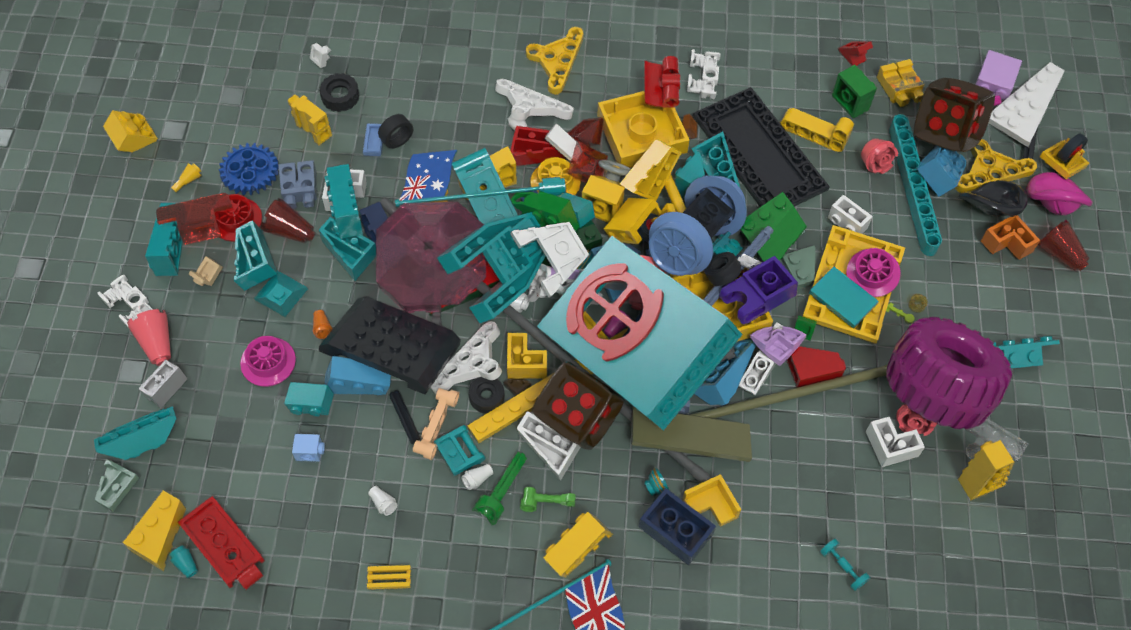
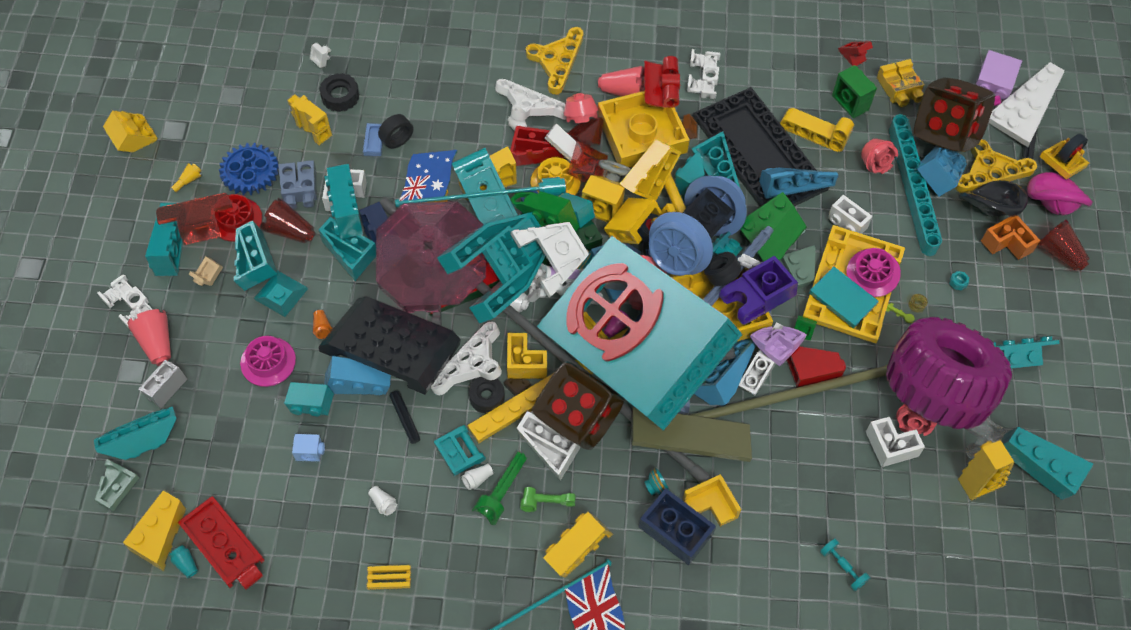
light nougat plate [413,388,460,460] -> none
none -> coral cone [564,93,598,123]
none -> coral cone [598,66,645,97]
none -> dark azure wedge [759,167,838,199]
none -> teal tile [949,271,969,290]
none -> teal wedge [1001,427,1093,500]

